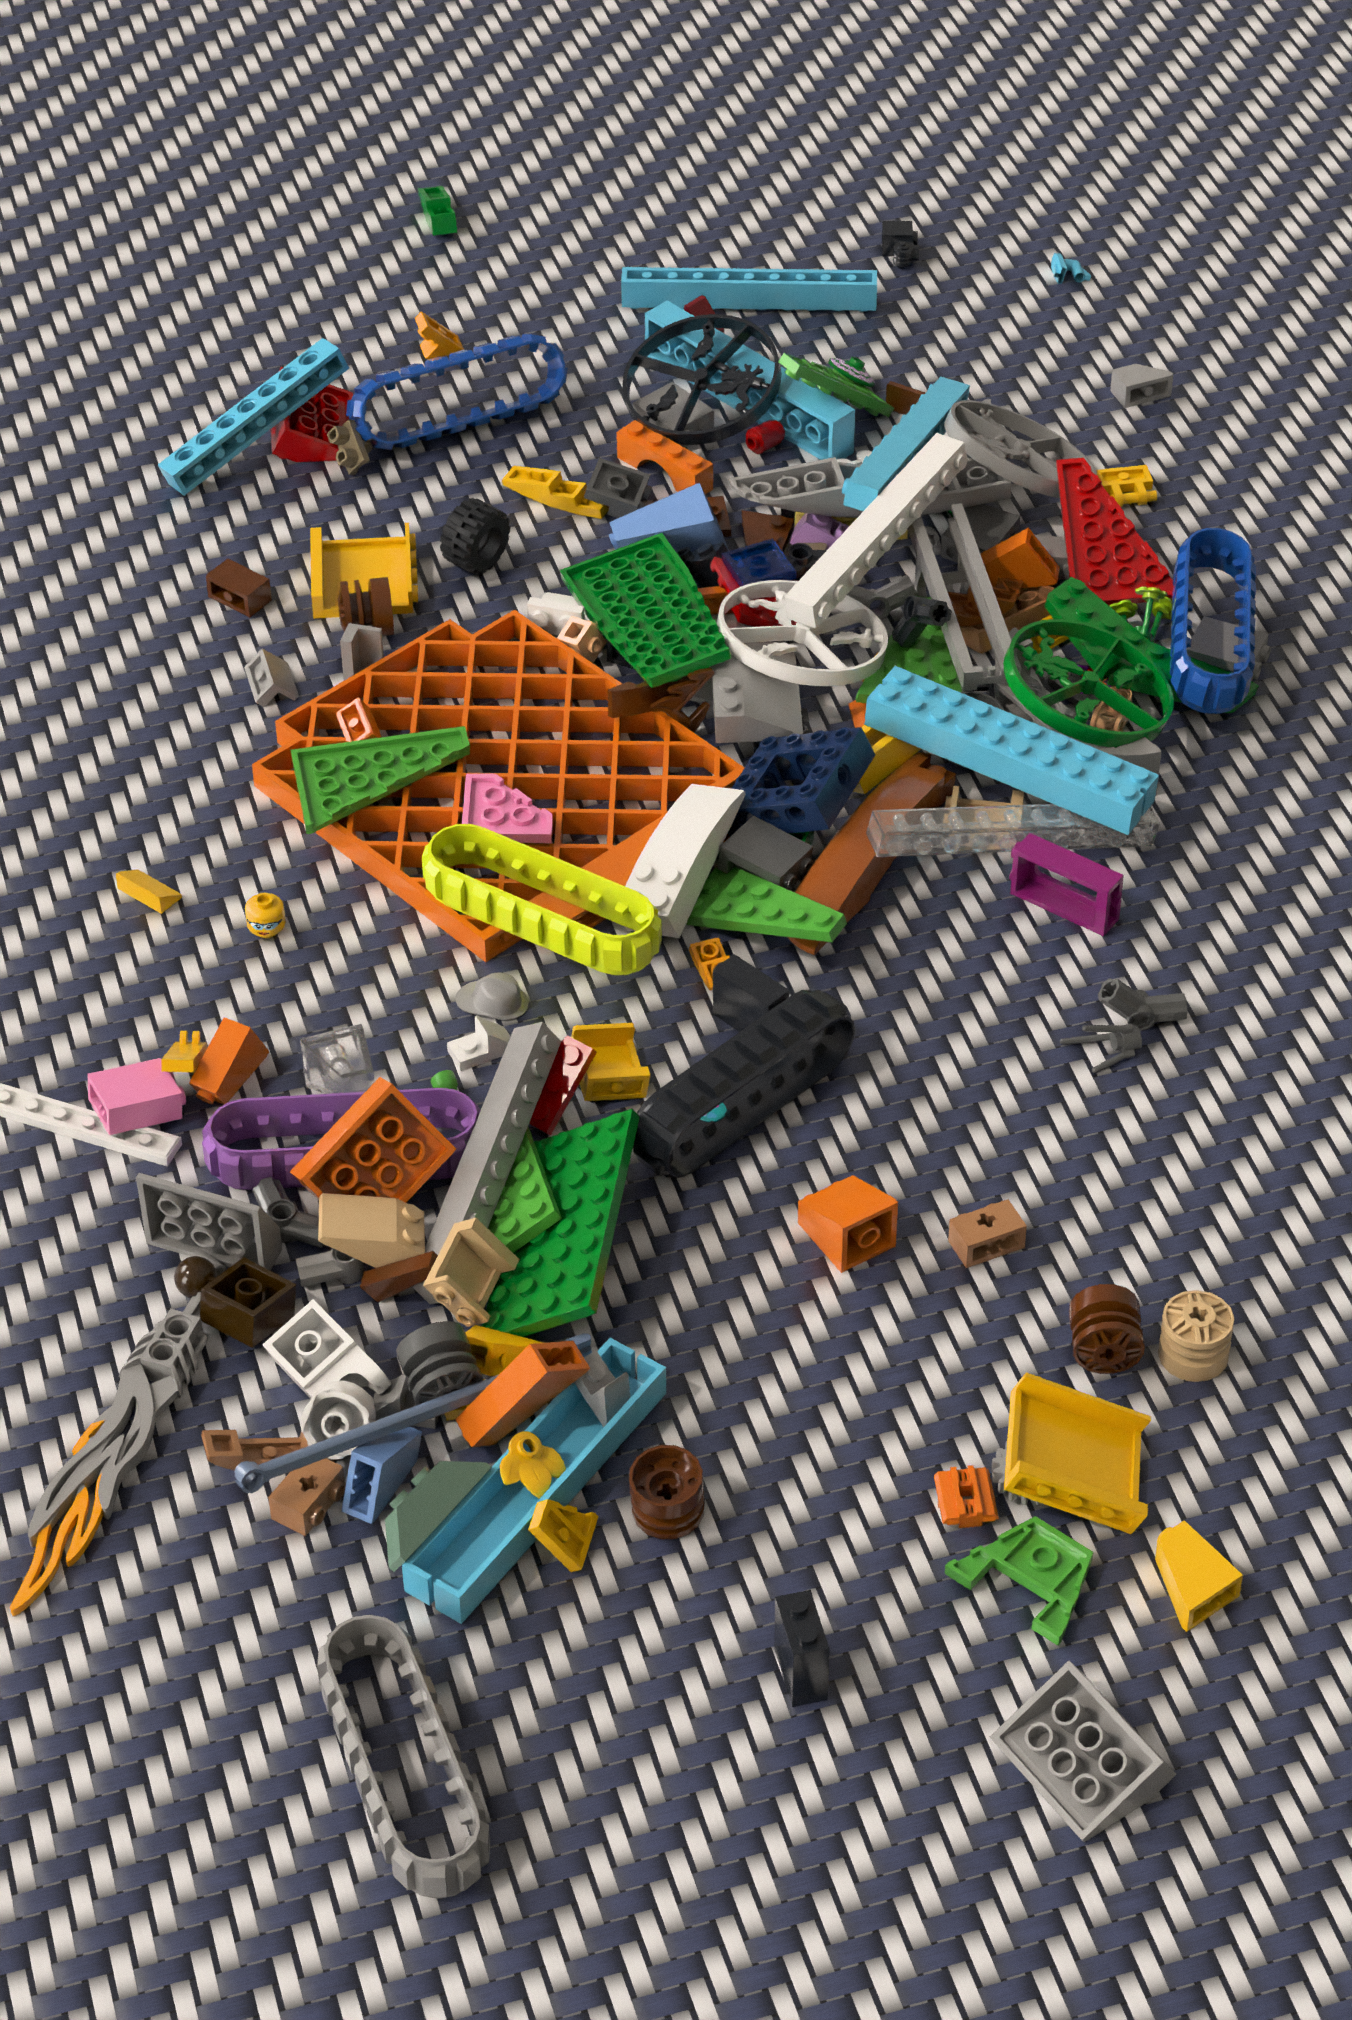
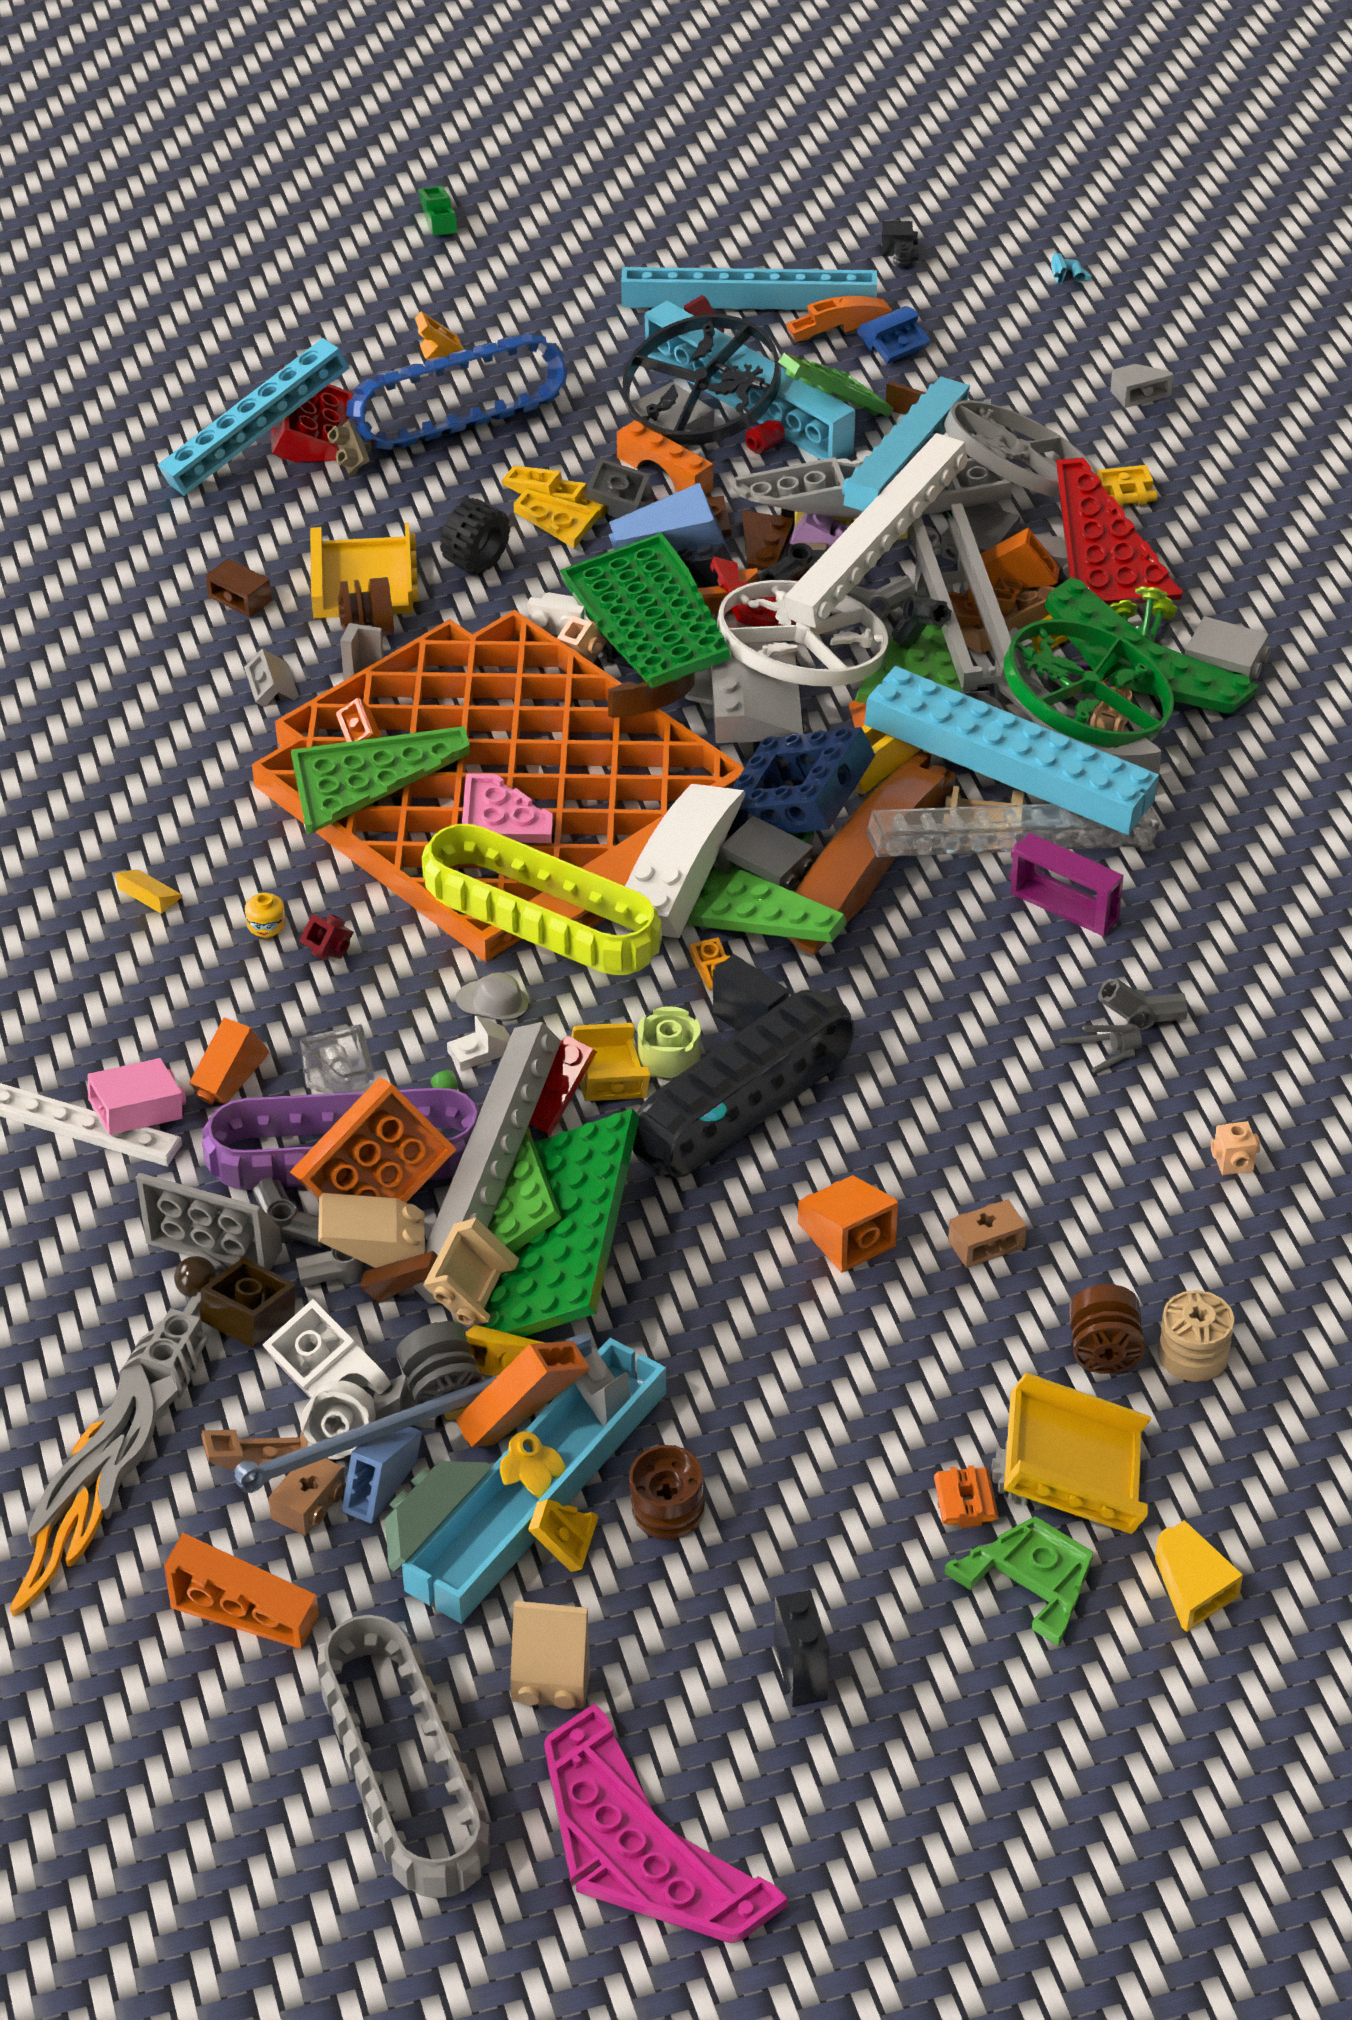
yellow hinge [161,1031,207,1072] -> none
reddish brown piece [650,667,715,732] -> none
clear blue tile [722,538,796,587] -> none
green dish [828,356,875,387] -> none
light grey slope [990,1660,1177,1843] -> none
blue piece [1169,528,1256,714] -> none
none -> orange wedge [164,1533,319,1649]
none -> dark red brick [299,914,354,960]
none -> tan slope [510,1601,590,1709]
none -> yellow wing [514,489,599,549]
none -> dark pink wing [544,1703,788,1943]
none -> yellowish green brick [637,1007,701,1078]
none -> orange slope [786,296,892,343]
none -> blue brick [857,306,931,364]
none -> light nougat brick [1211,1121,1260,1175]

